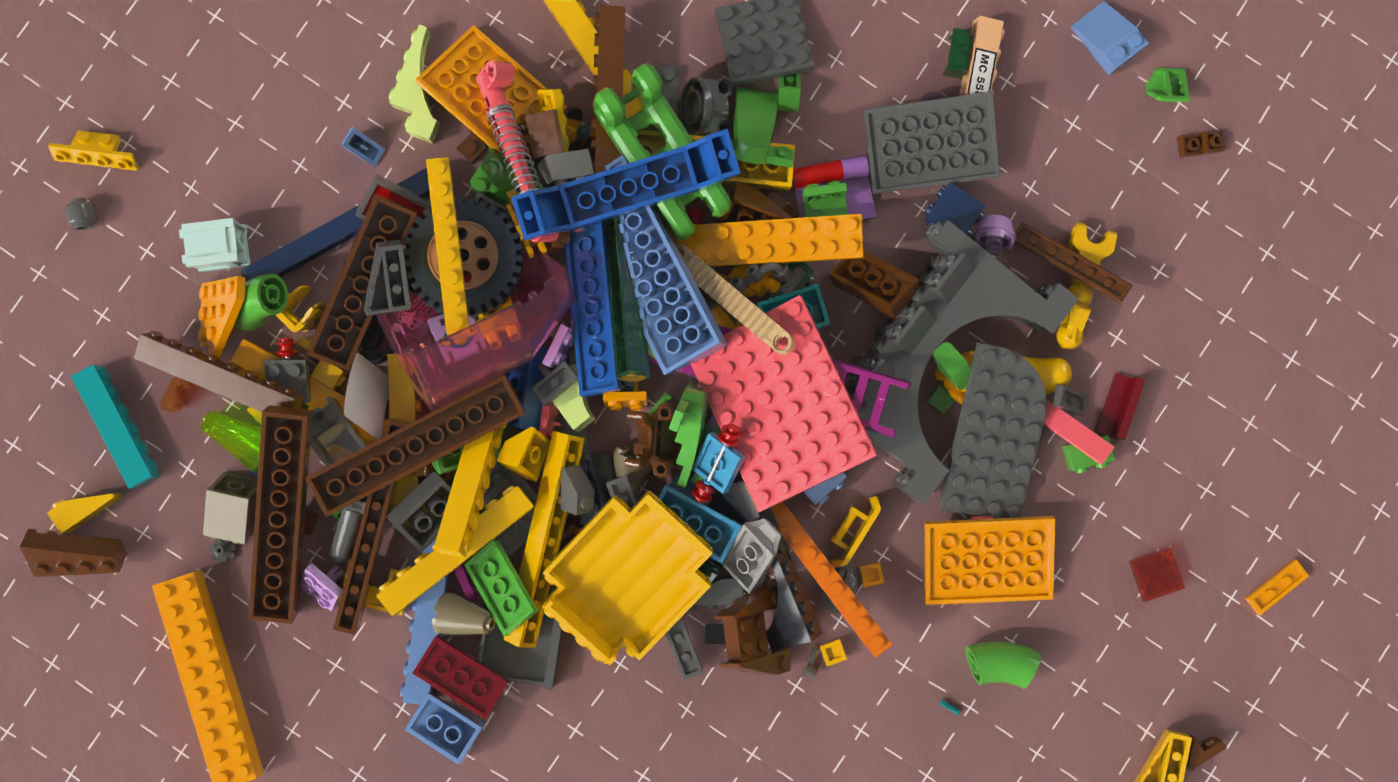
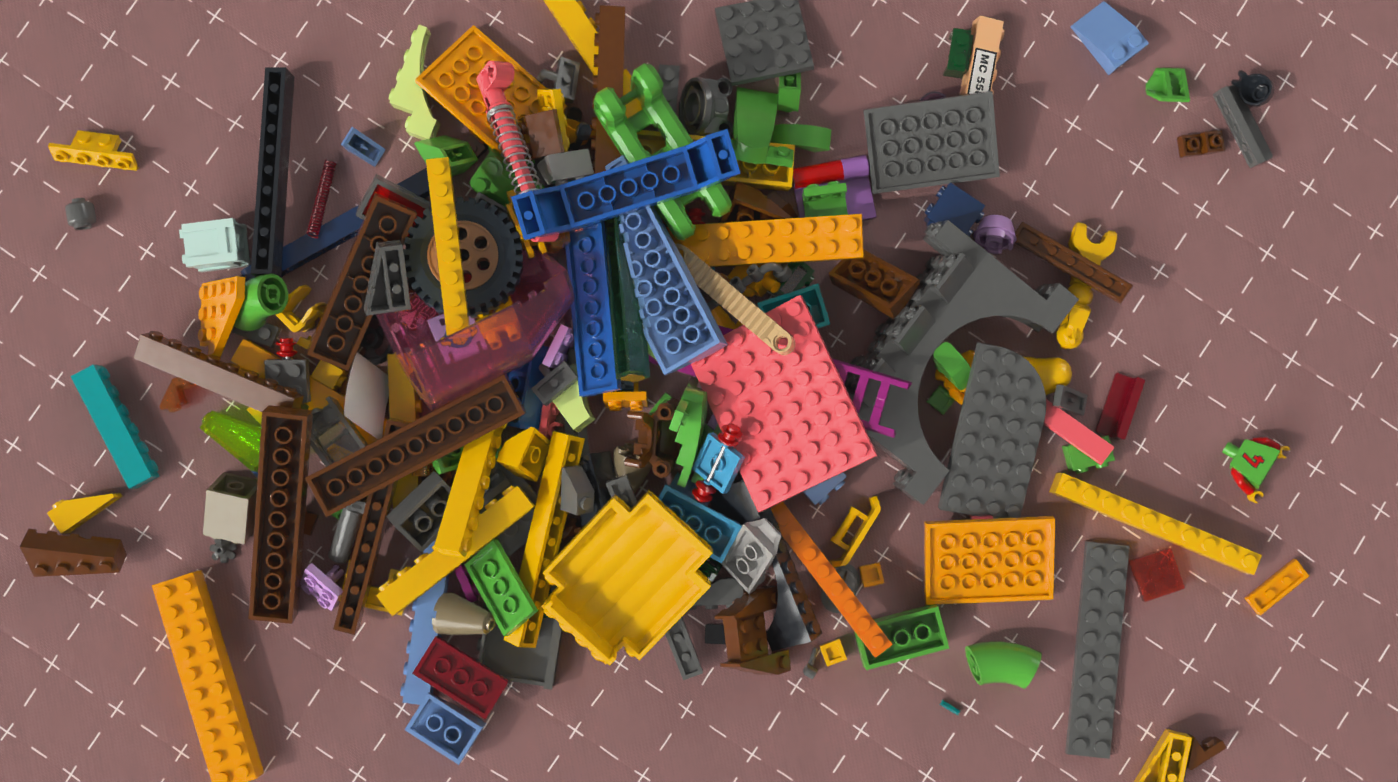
none -> dark grey plate [232,323,281,348]
none -> black brick [251,67,295,278]
none -> dark red piece [307,159,337,238]
none -> bright green slope [414,135,478,176]
none -> dark grey plate [536,57,580,104]
none -> bright green brick [771,124,831,152]
none -> bright green brick [854,604,949,670]
none -> yellow brick [1049,473,1262,575]
none -> dark grey plate [1065,541,1130,759]
none -> dark grey panel [1213,85,1273,168]
none -> bright green torso [1222,437,1290,503]
none -> black piece [1231,70,1274,107]

